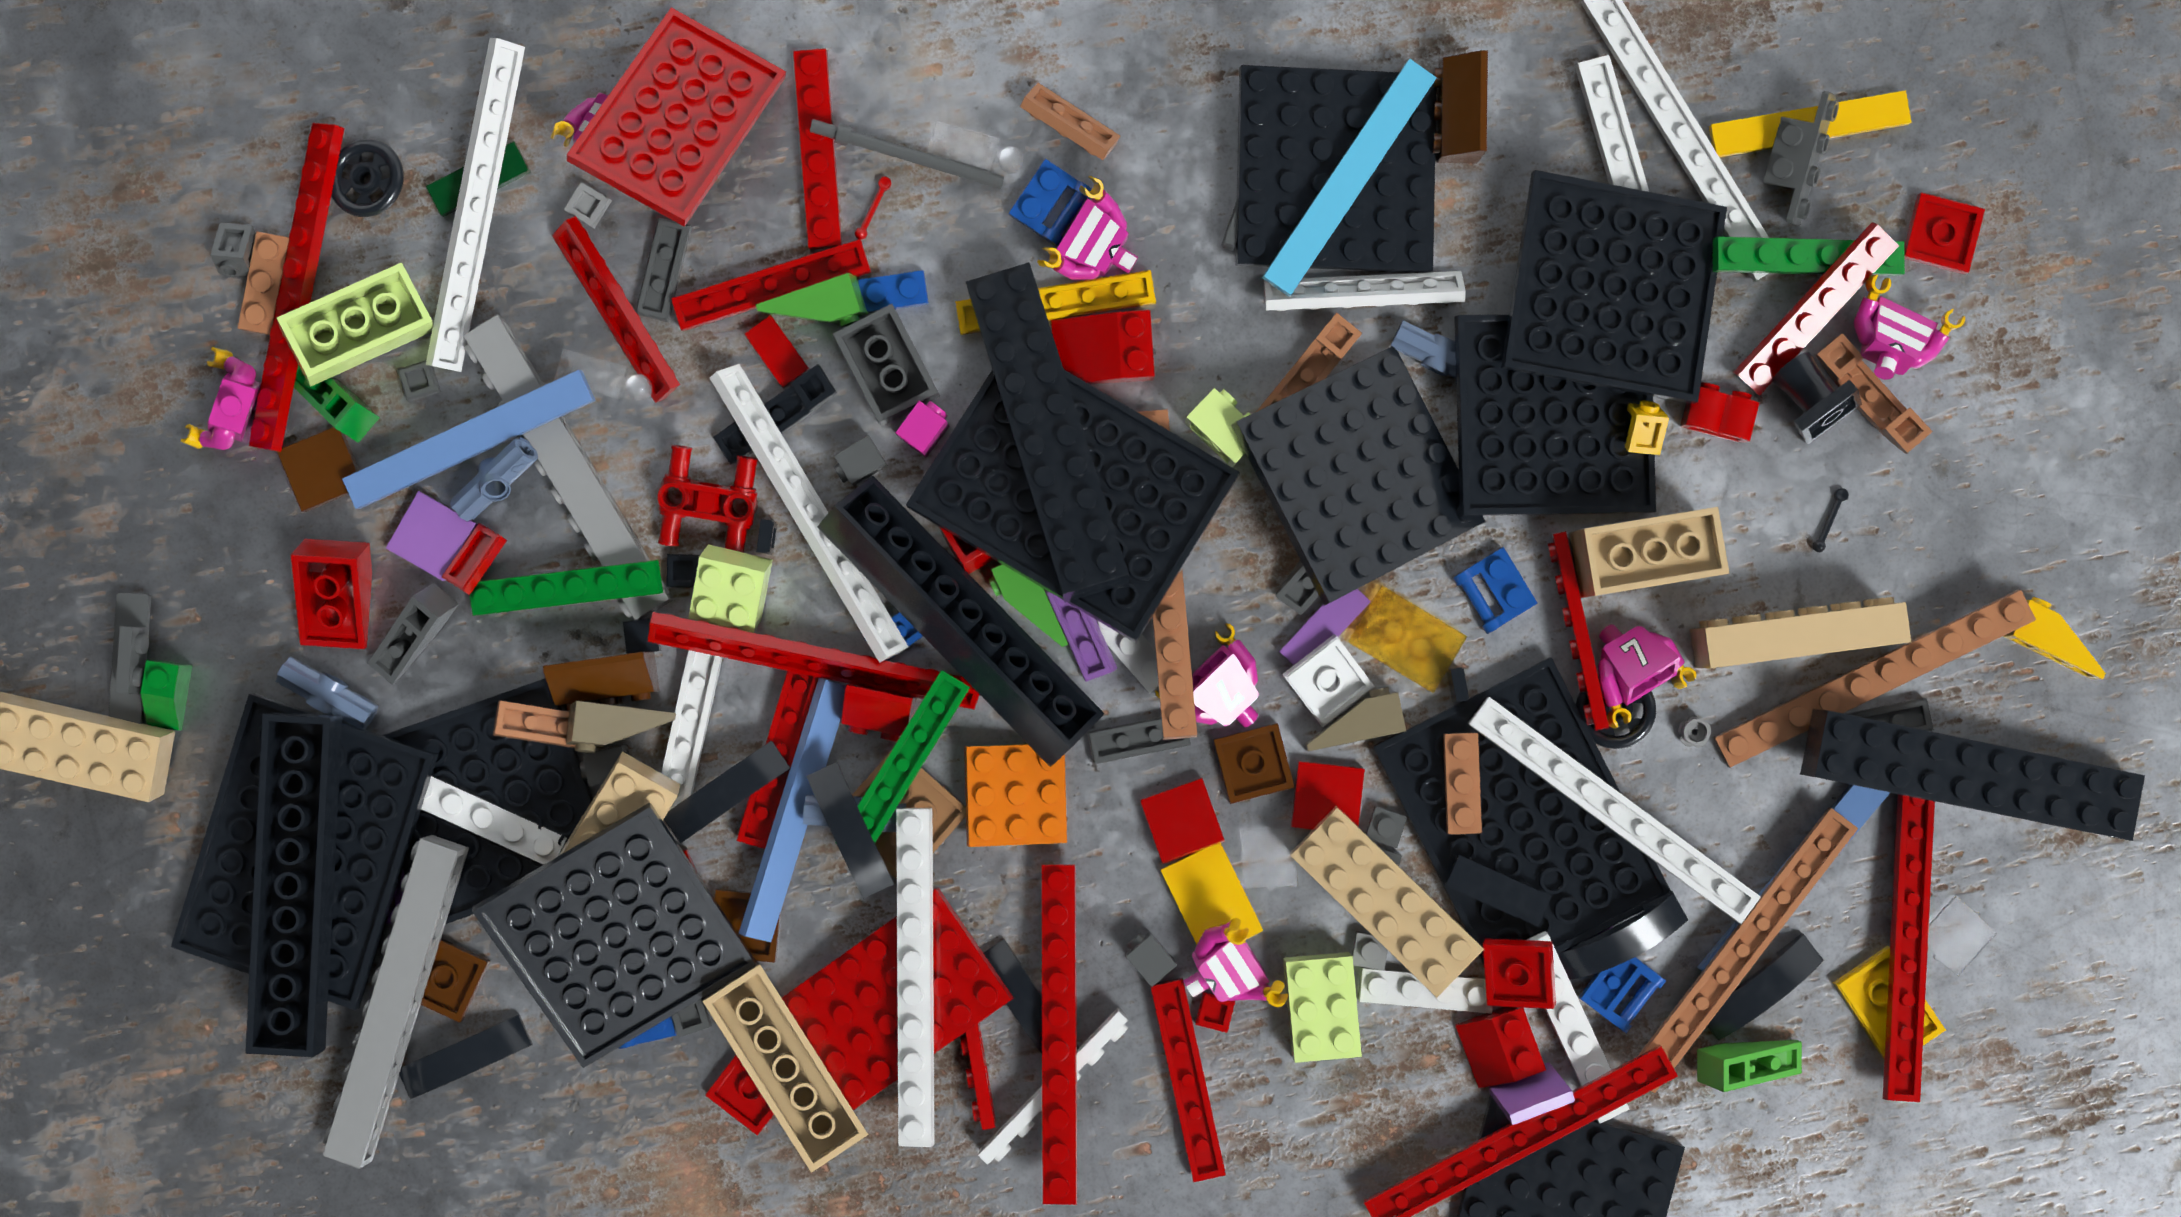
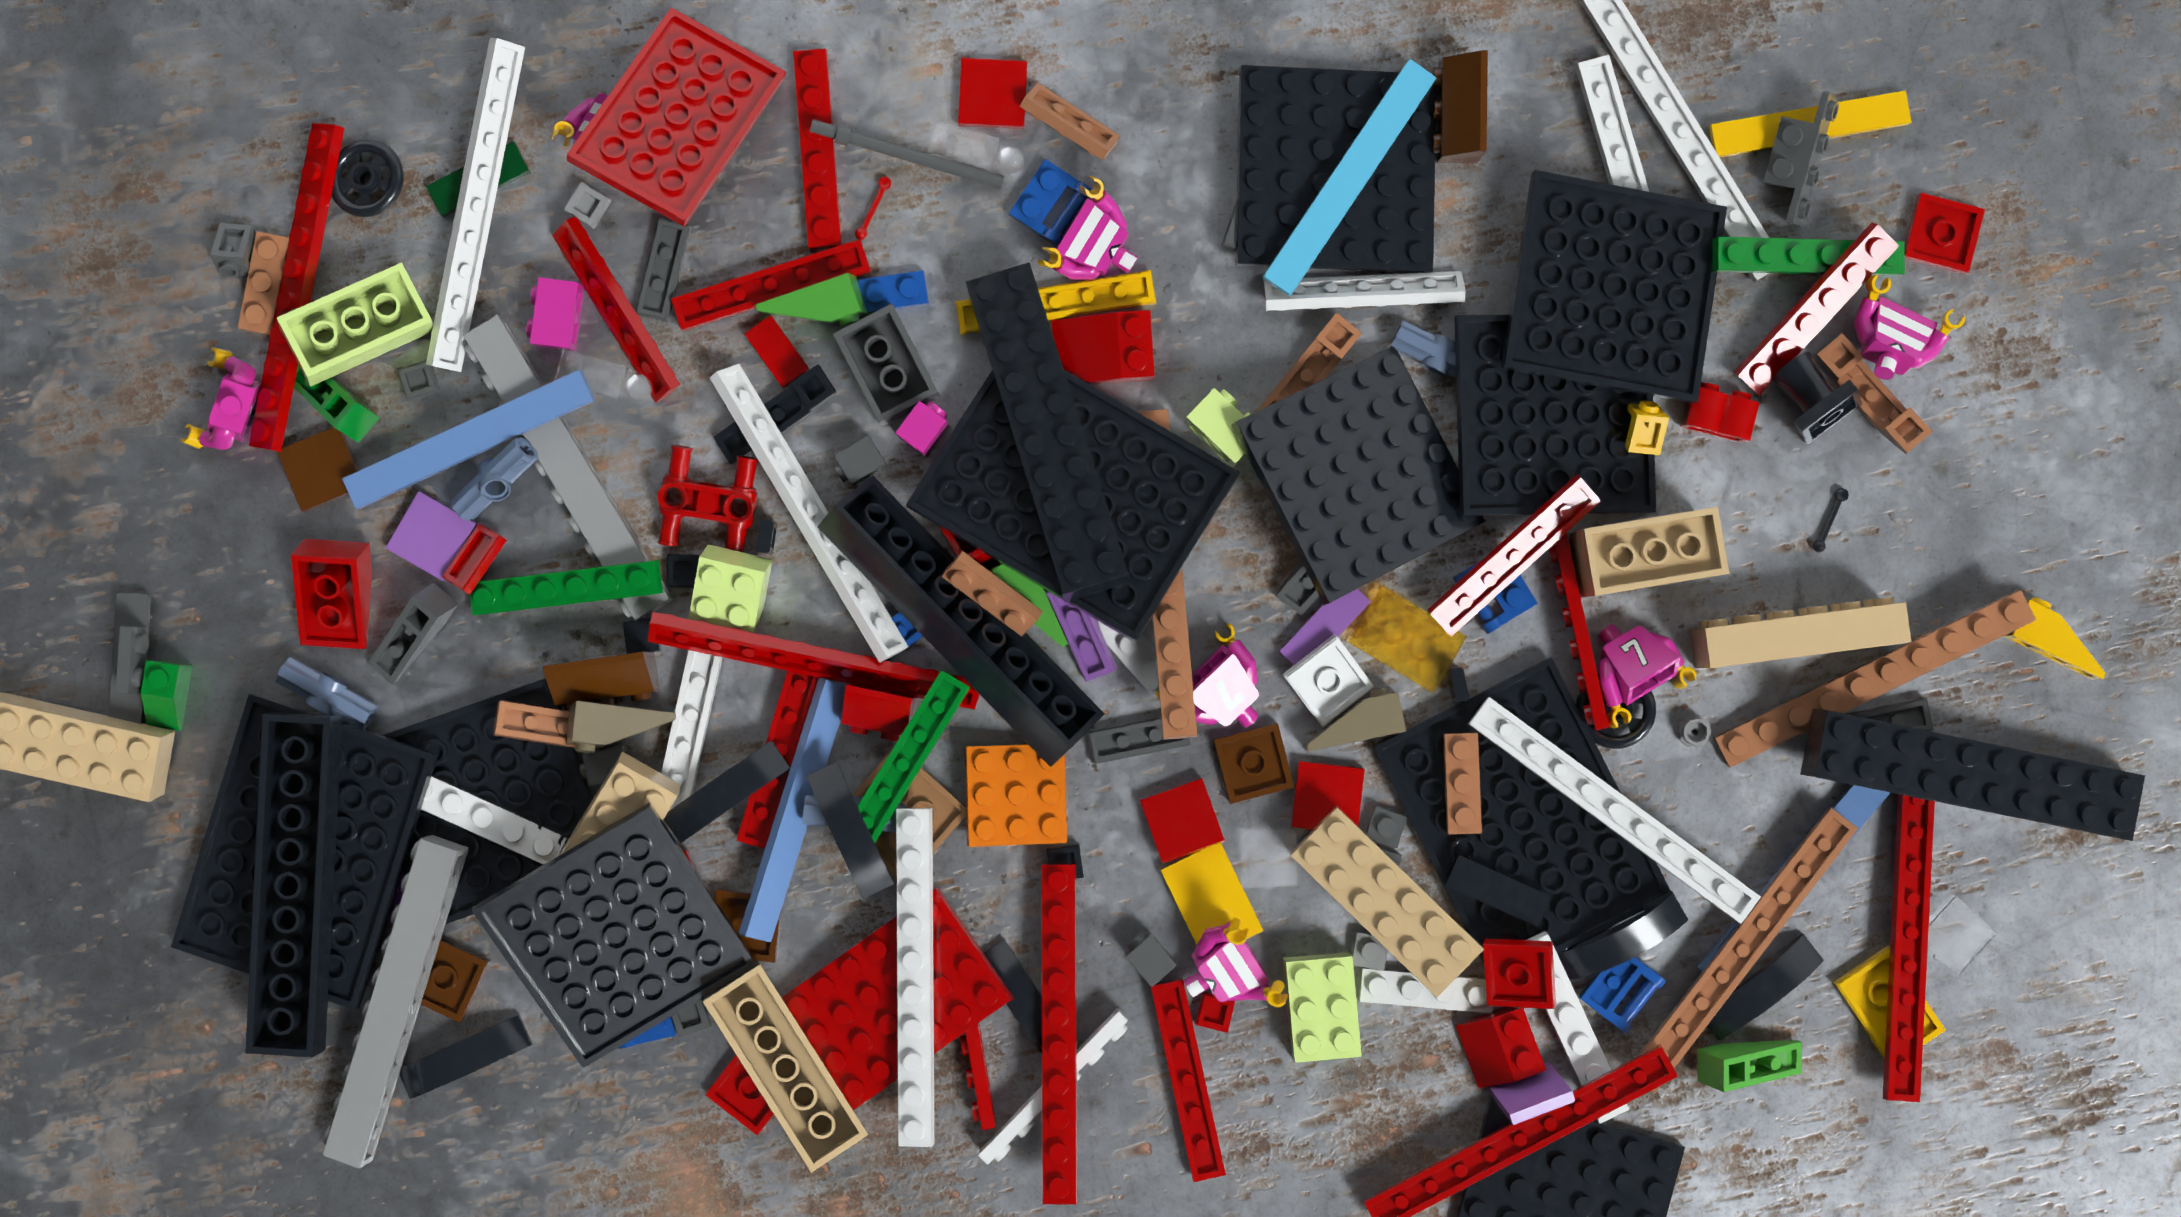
none -> dark pink brick [526,277,584,352]
none -> nougat plate [942,551,1043,636]
none -> red tile [958,58,1028,129]
none -> black tile [1046,844,1084,879]
none -> plate [1427,475,1601,636]

